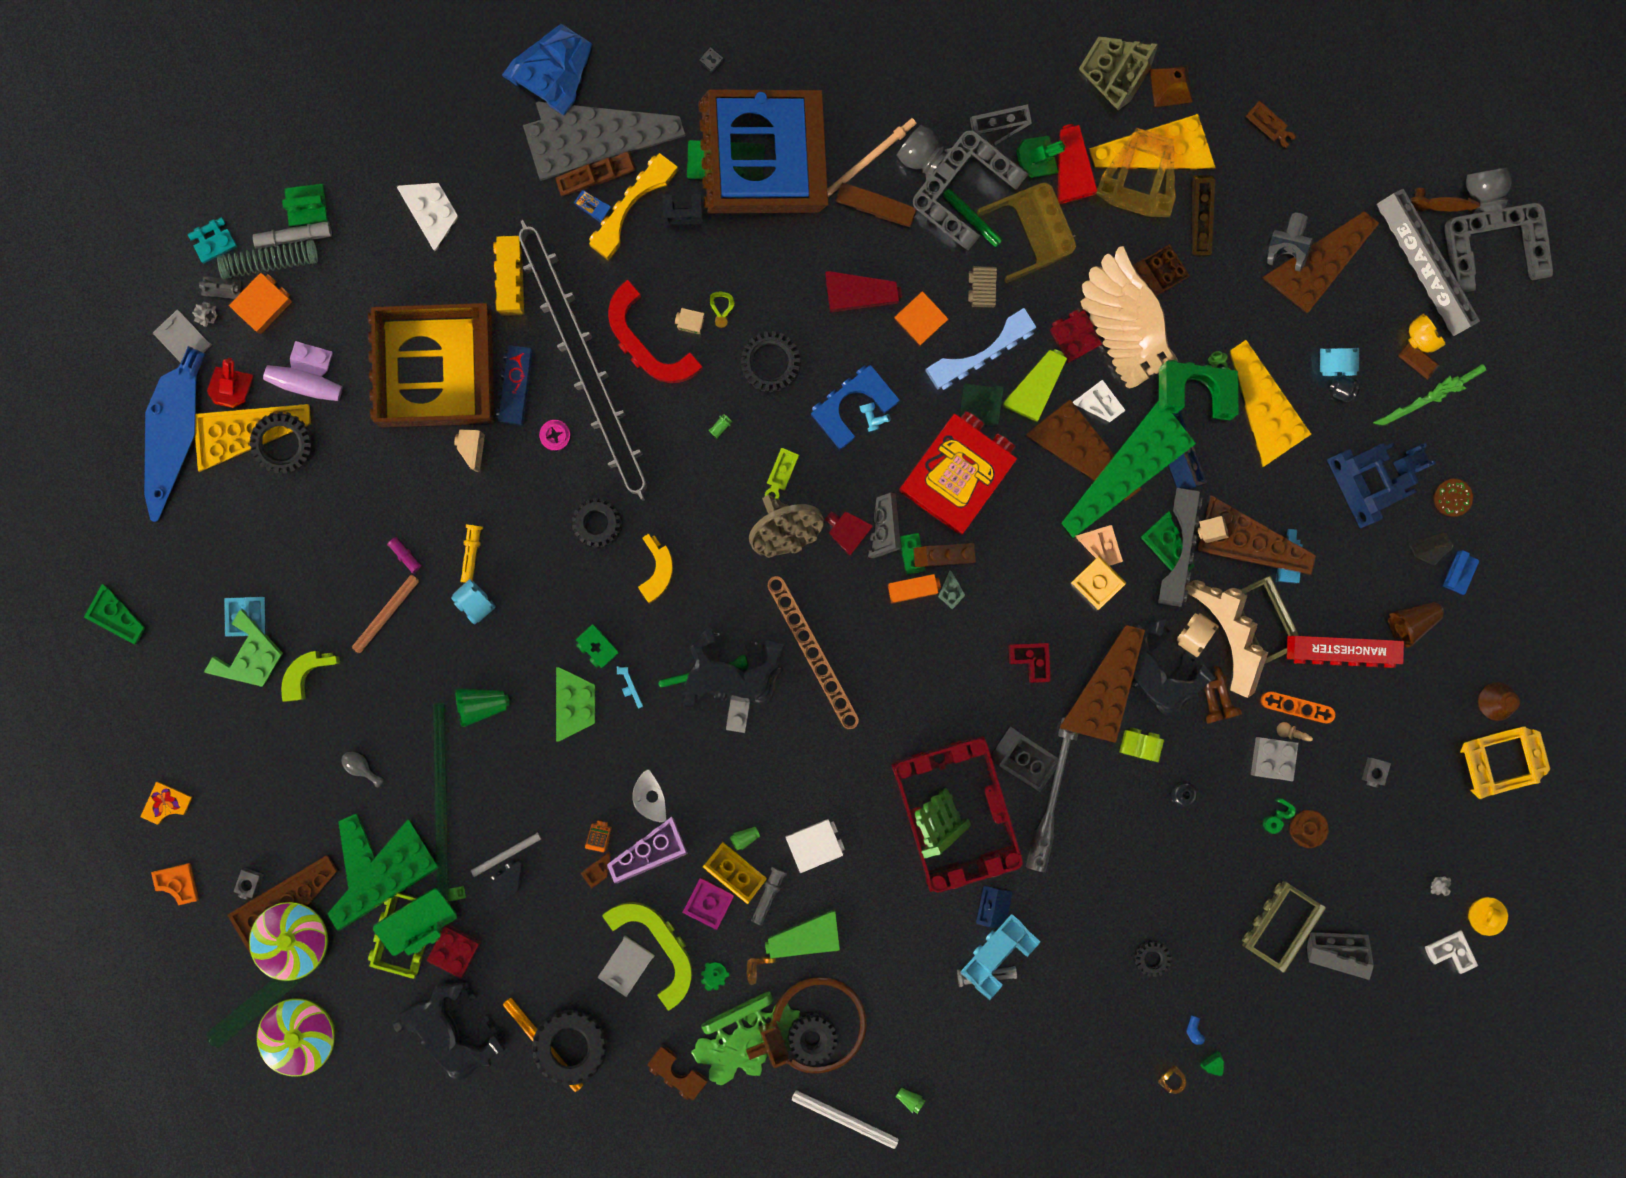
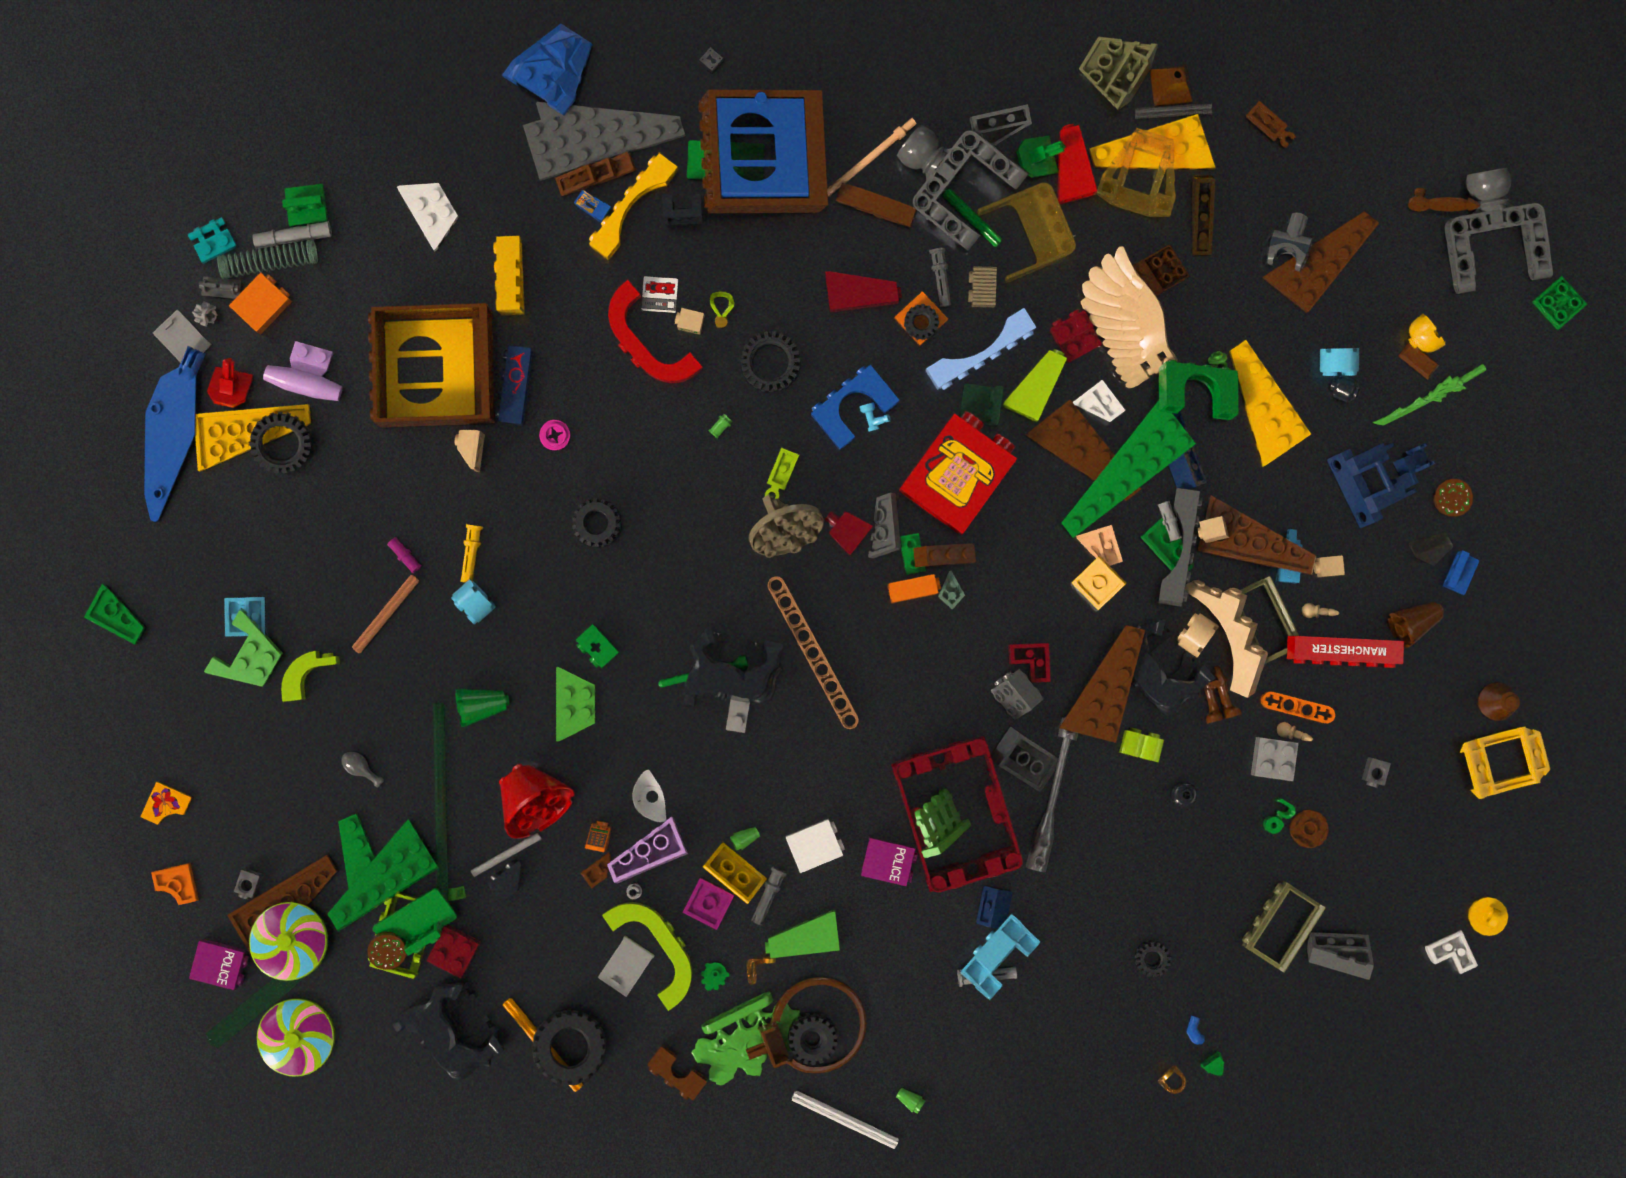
light grey piece [519,220,647,501] -> none
medium azure piece [617,666,643,708] -> none
yellow arch [638,534,673,603] -> none
light grey brick [1377,189,1480,336] -> none
light grey plant [1431,876,1451,896] -> none
none -> magenta brick [189,939,249,990]
none -> reddish brown tile [367,932,406,970]
none -> red cone [499,764,574,838]
none -> light grey pin [626,883,642,899]
none -> sticker [641,276,678,313]
none -> magenta brick [861,837,918,886]
none -> black tyre [904,304,939,340]
none -> dark grey pin [929,248,952,307]
none -> dark grey brick [991,669,1044,720]
none -> dark grey axle [1135,103,1212,119]
none -> light grey pin [1158,501,1182,541]
none -> tan bar [1301,603,1339,618]
none -> tan brick [1314,556,1345,577]
none -> green tile [1532,276,1587,330]

